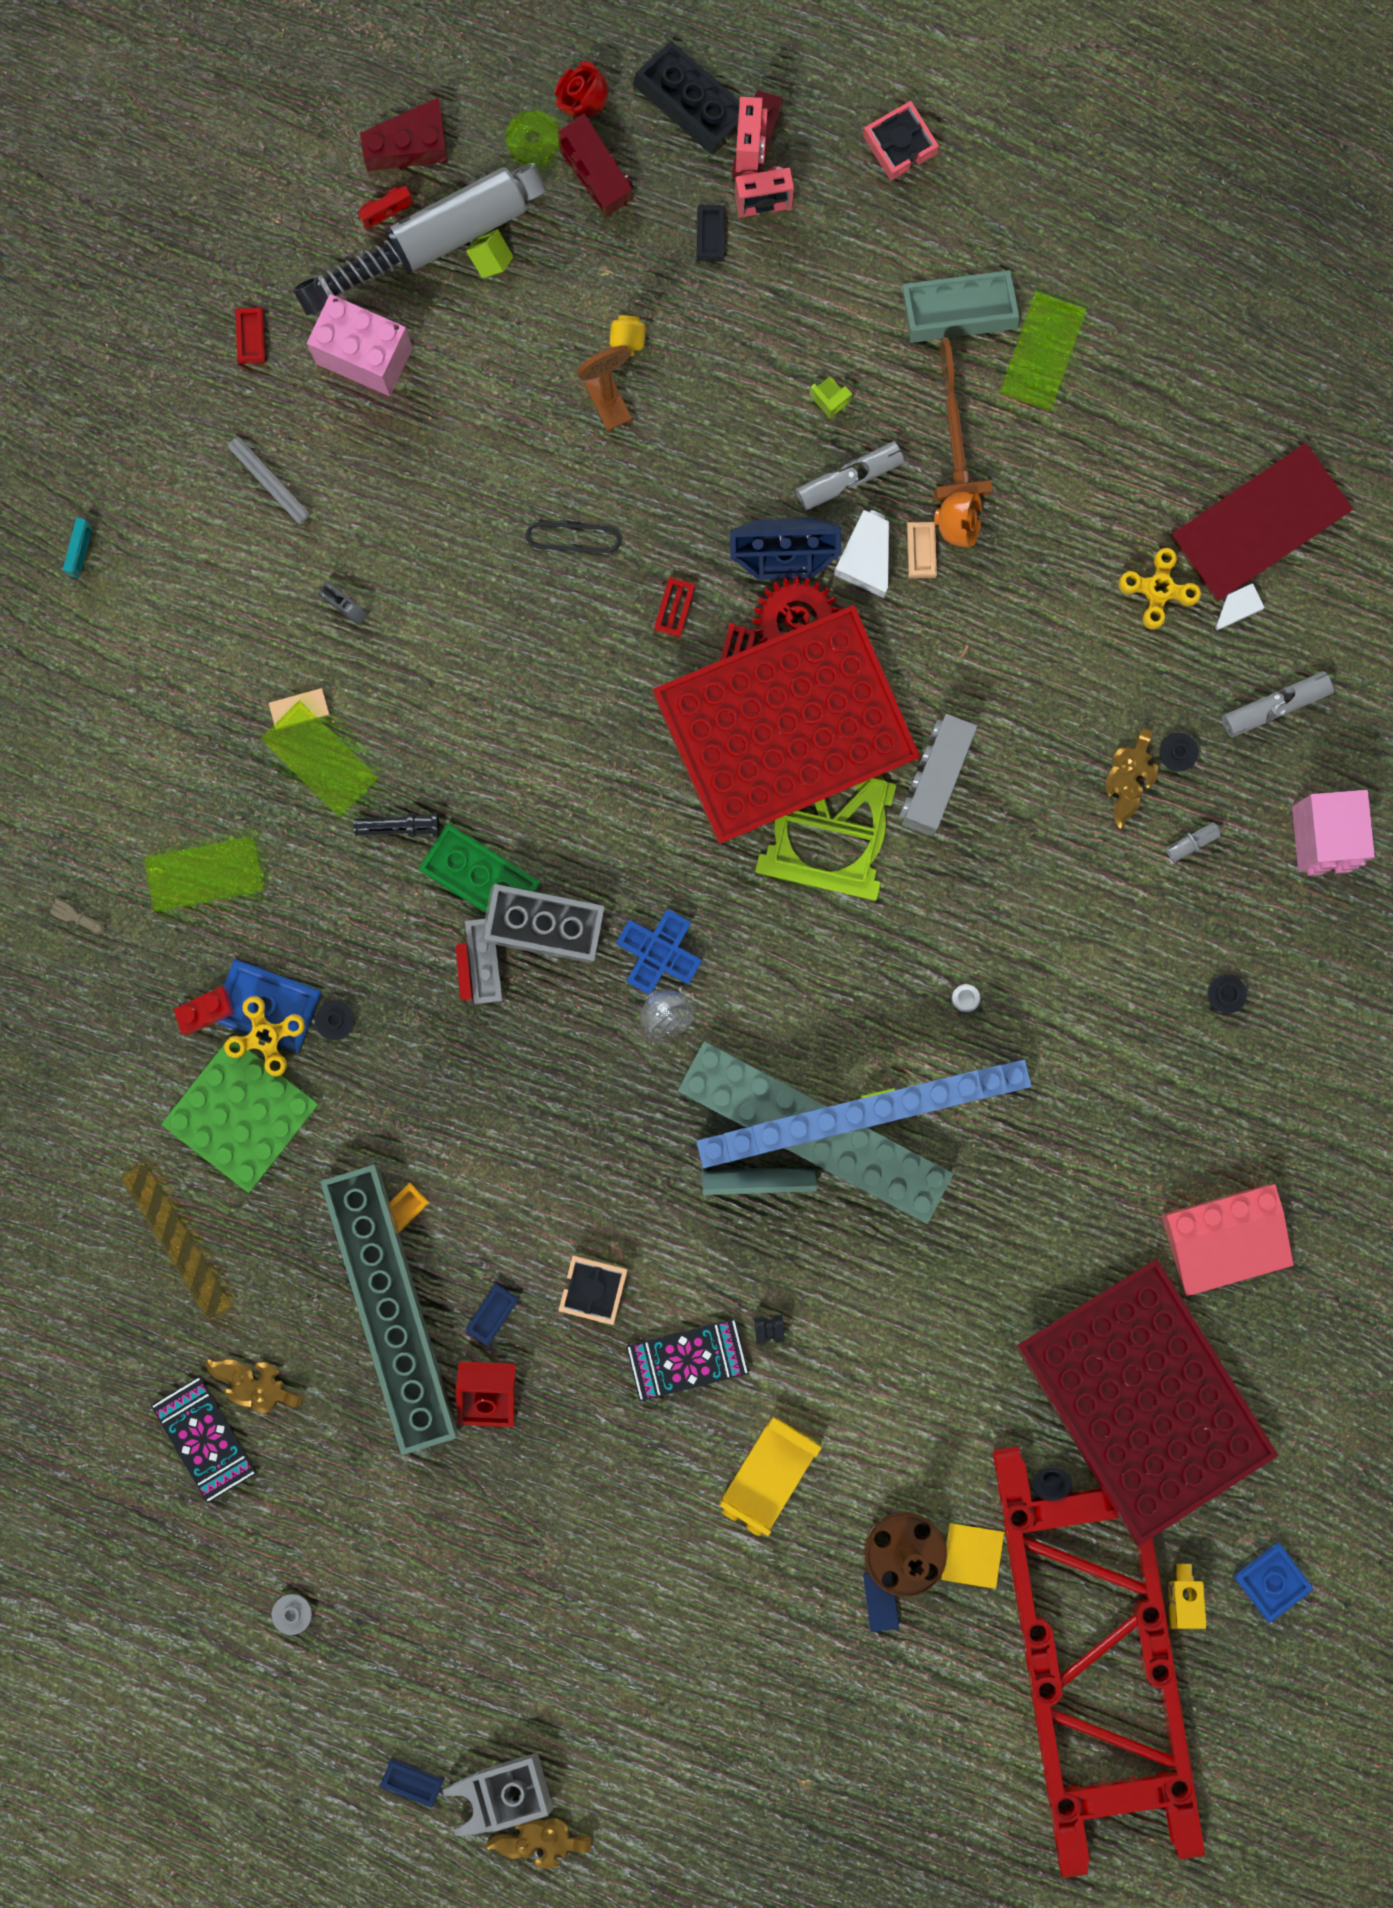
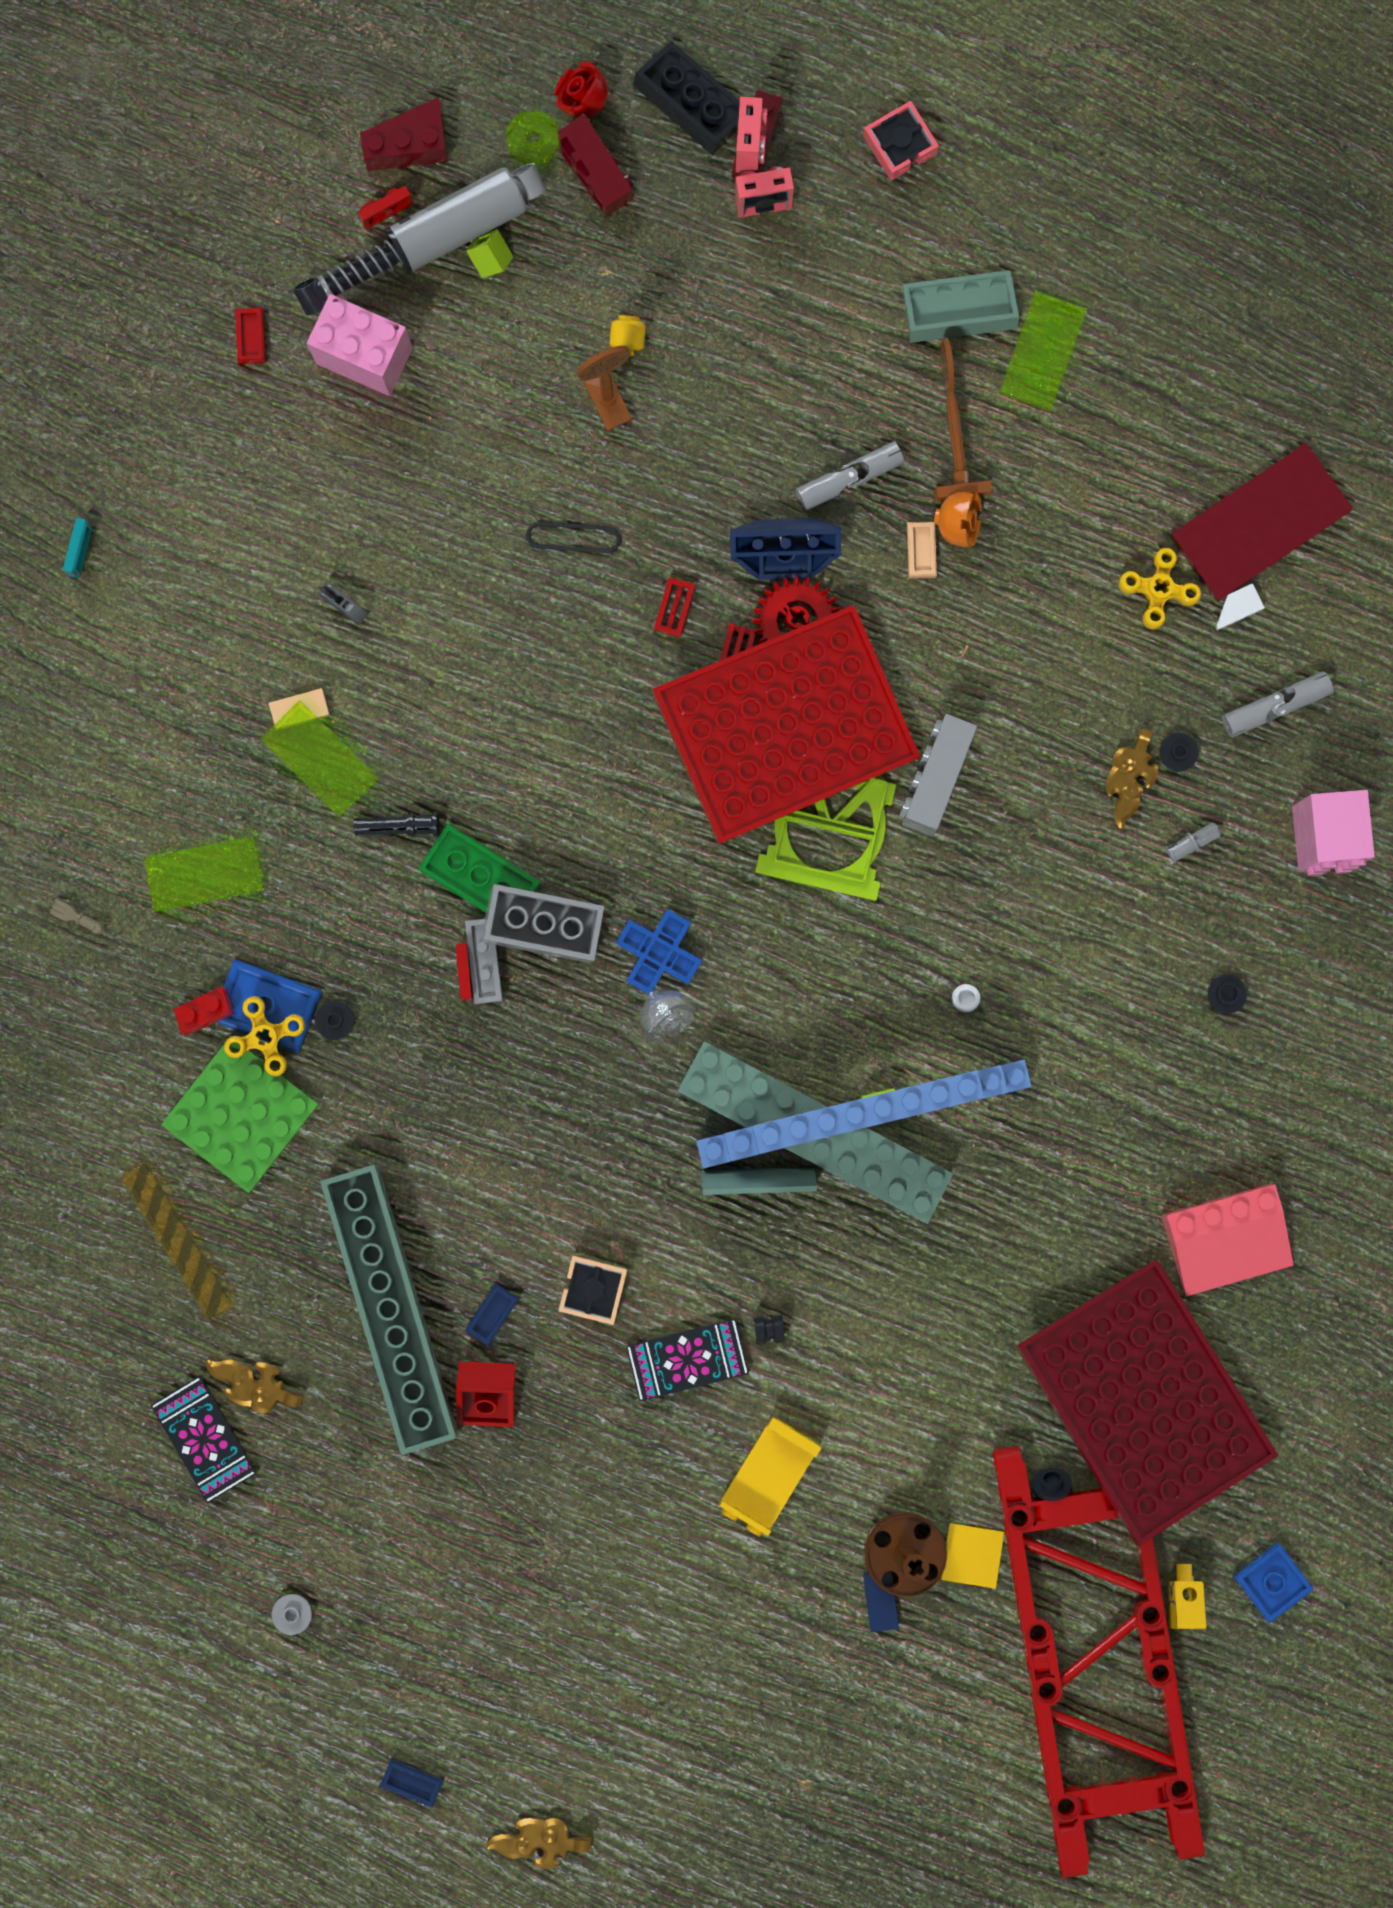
light grey axle [228,437,310,524] -> none
light orange tile [390,1183,430,1233] -> none
light grey brick [442,1753,553,1836] -> none
black tile [696,205,725,262] -> none
lime panel [809,377,852,419] -> none
white slope [834,510,889,598] -> none

